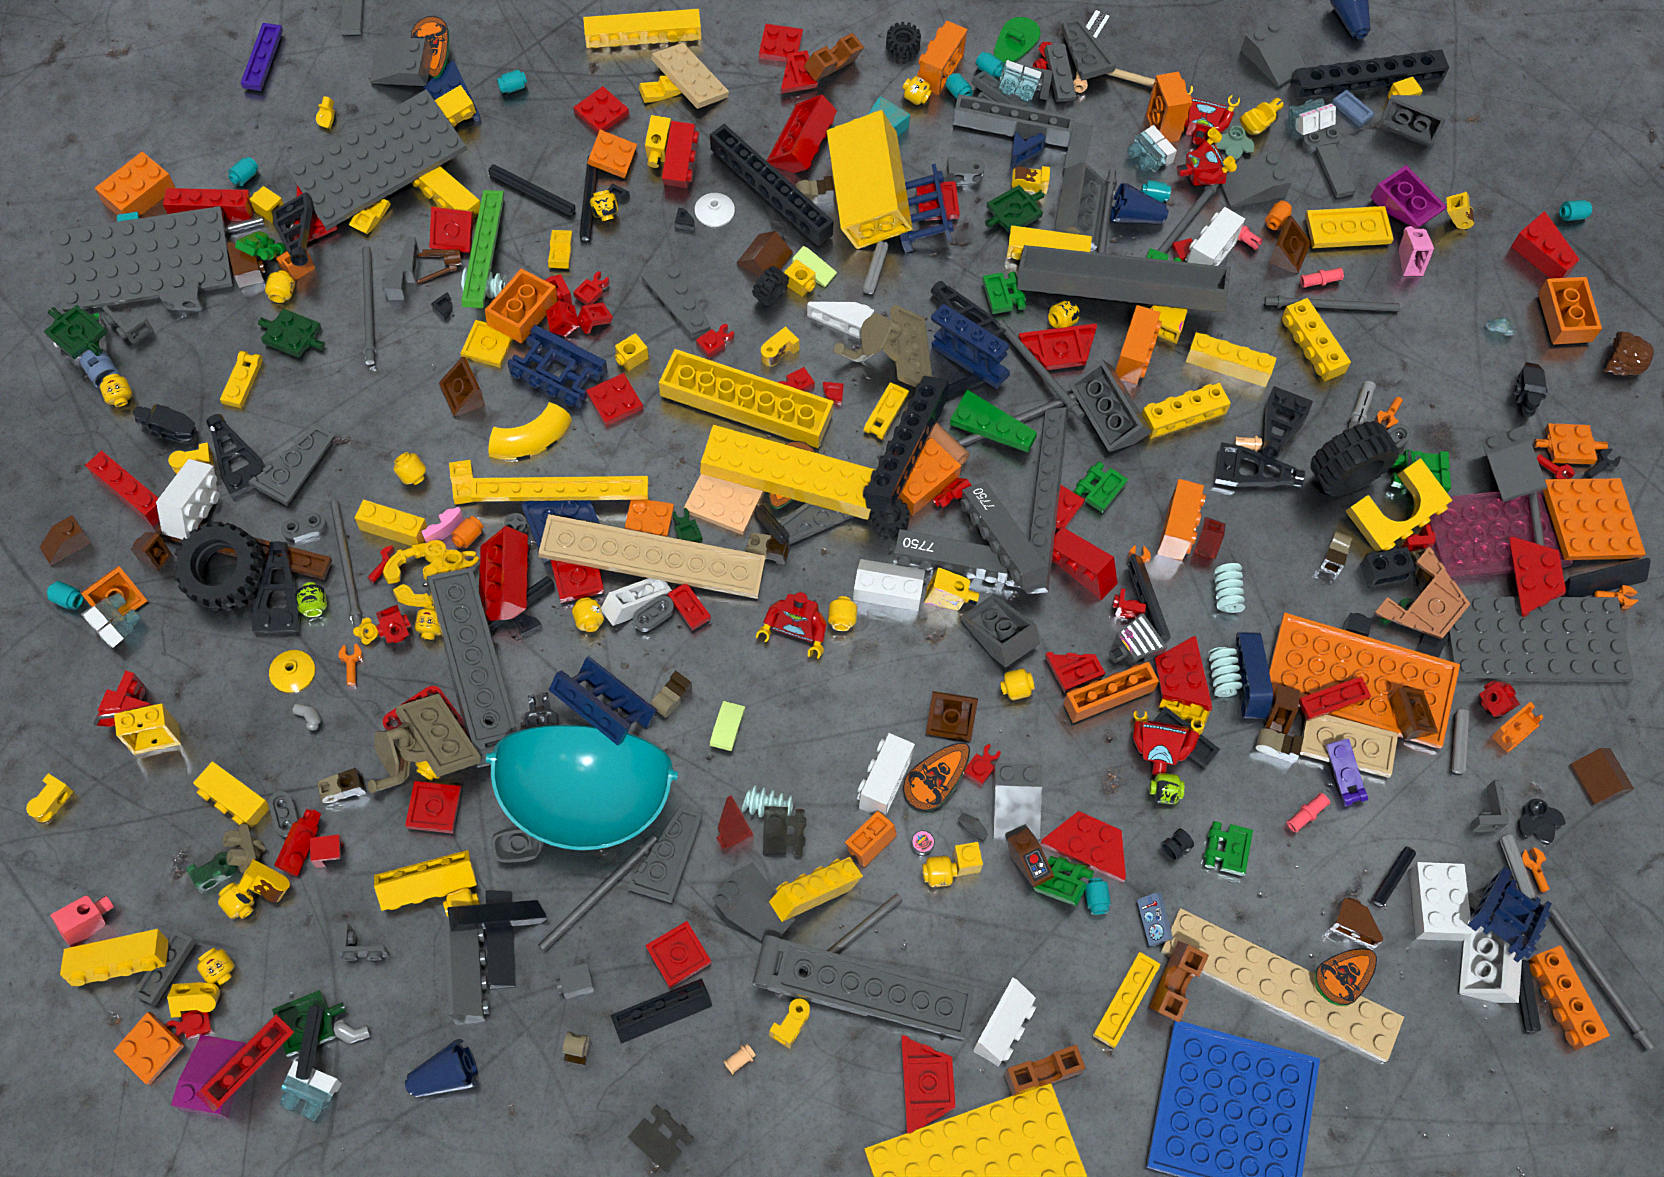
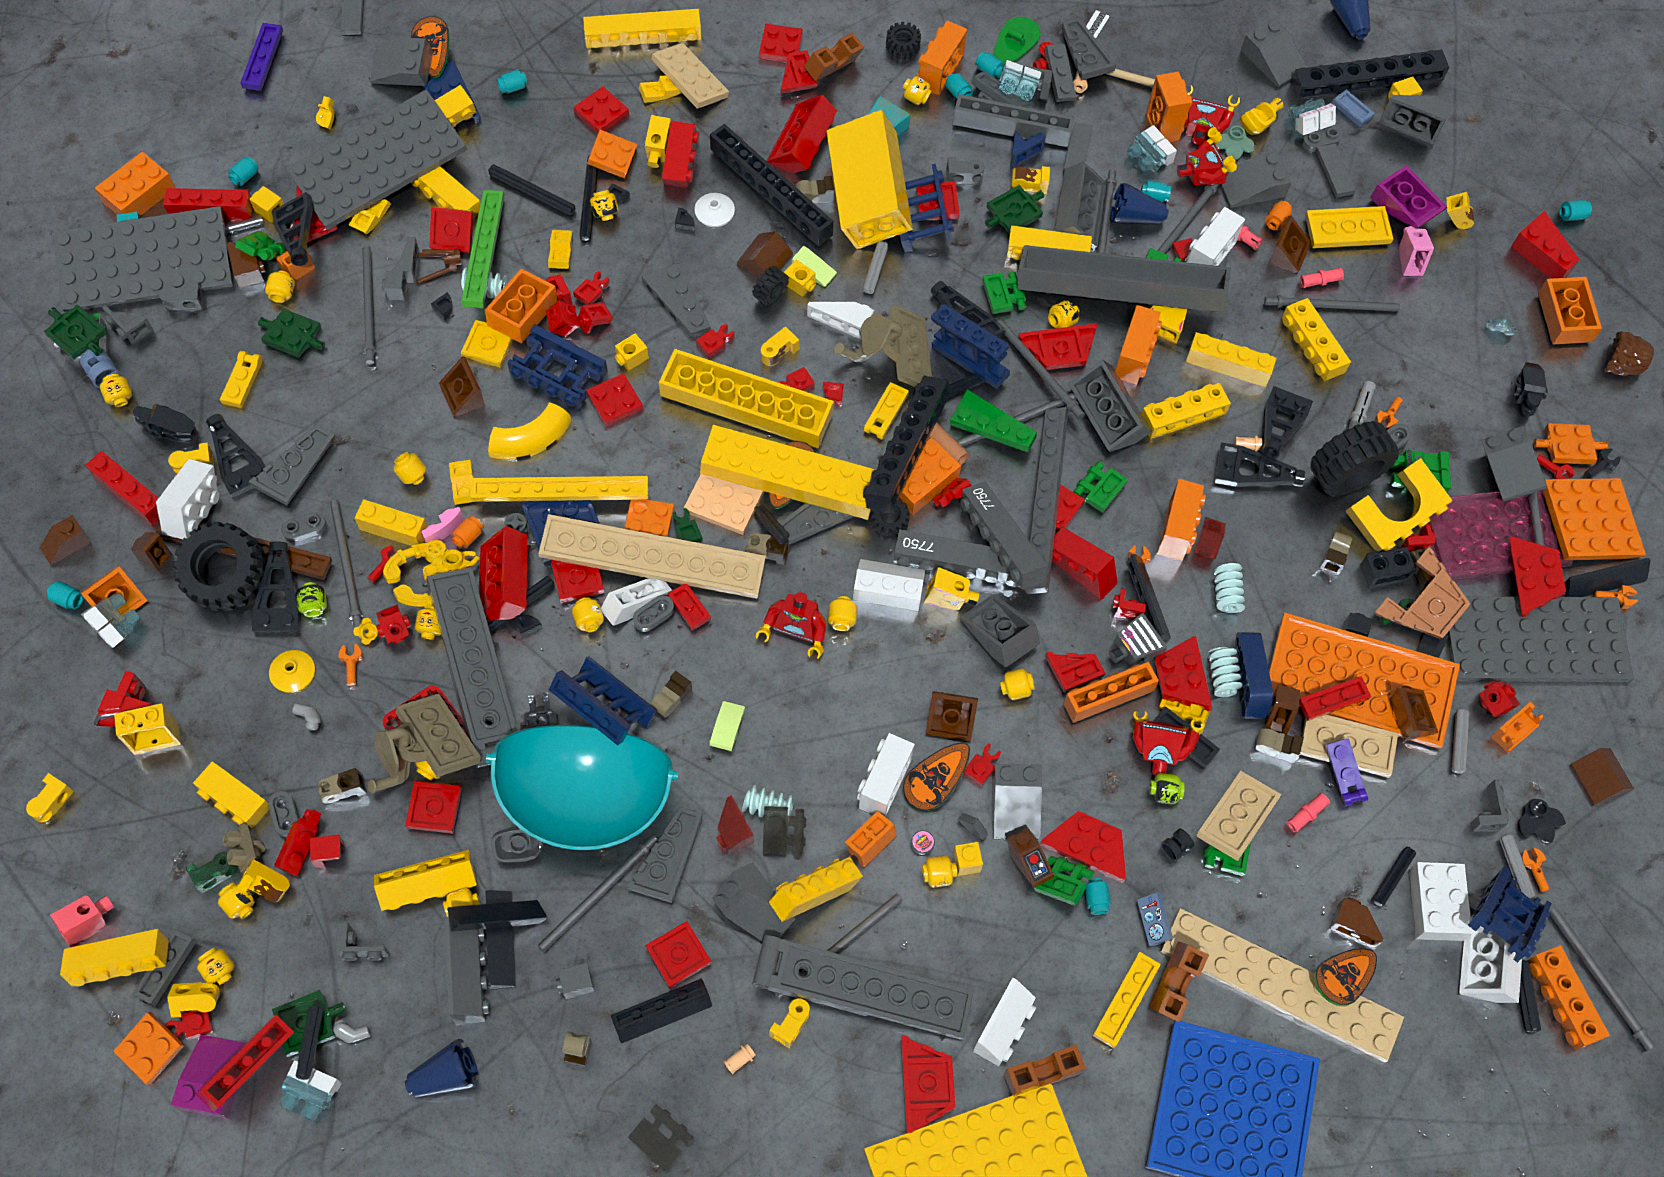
none -> tan plate [1197,771,1282,861]

